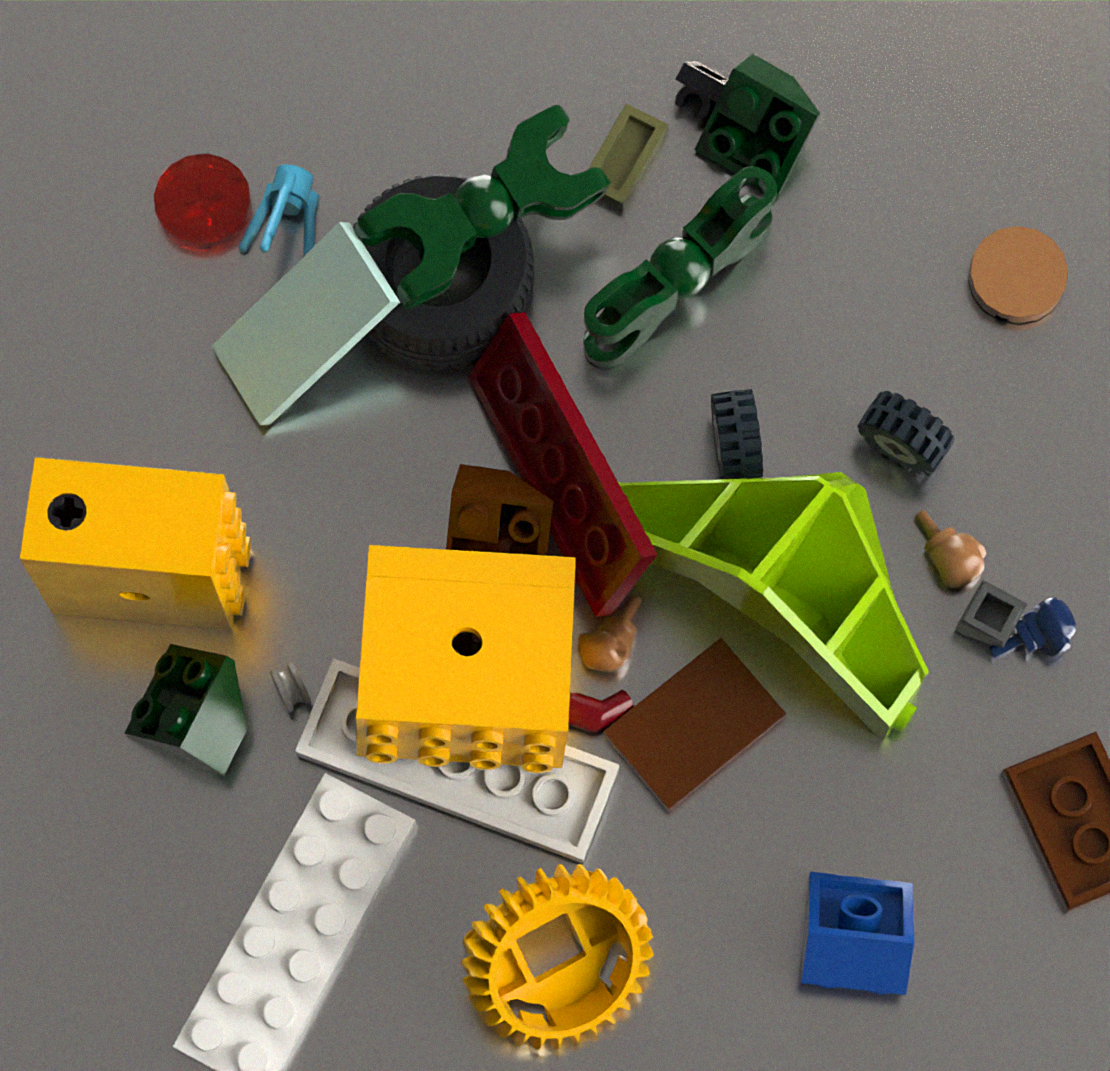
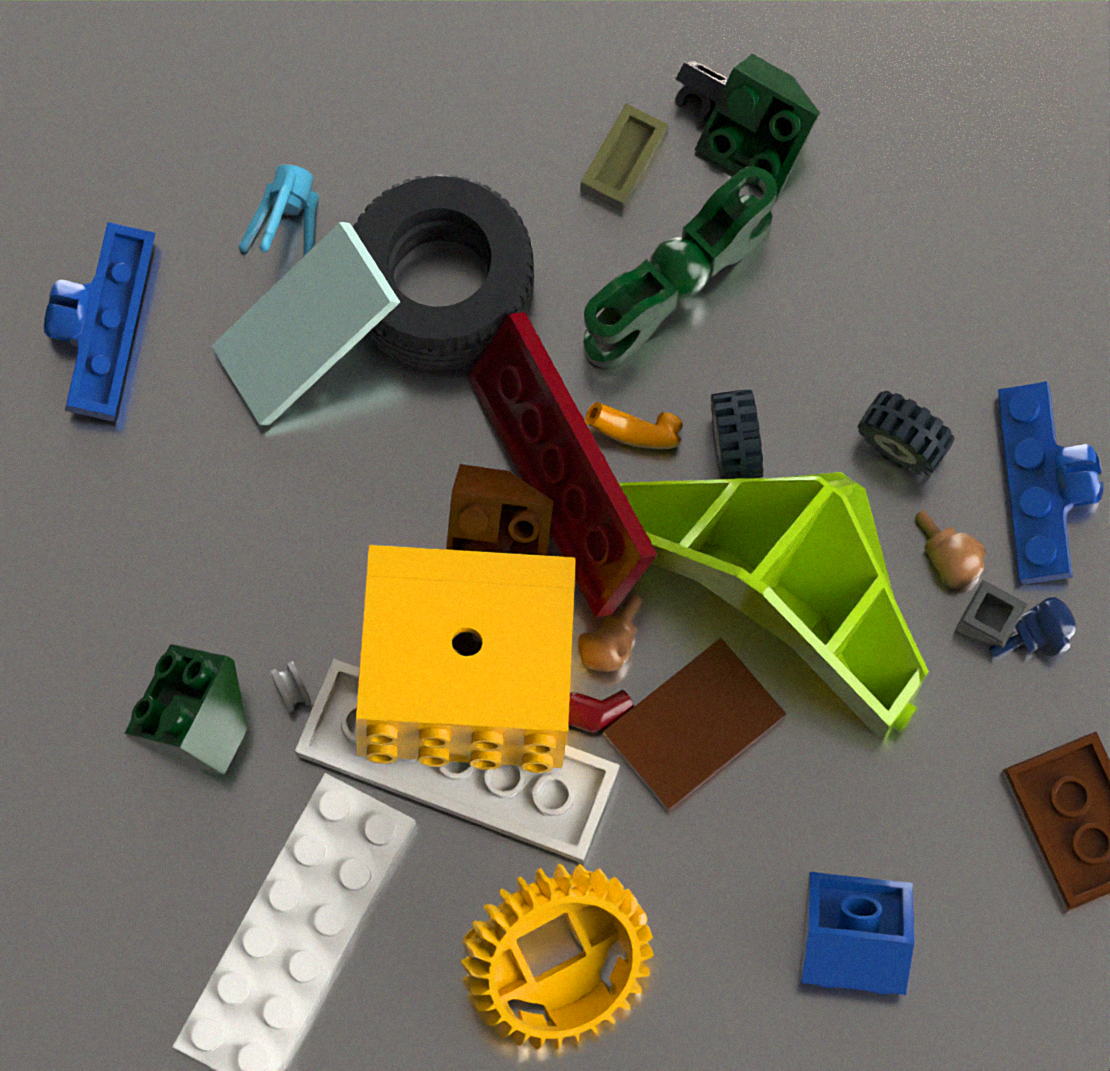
yellow gear [20,457,251,630] -> none
clear red tile [153,153,252,250] -> none
dark green piece [354,105,611,309] -> none
medium nougat tile [968,226,1068,324] -> none
none -> blue plate [43,222,156,422]
none -> light orange arm [585,402,683,449]
none -> blue plate [998,381,1103,585]

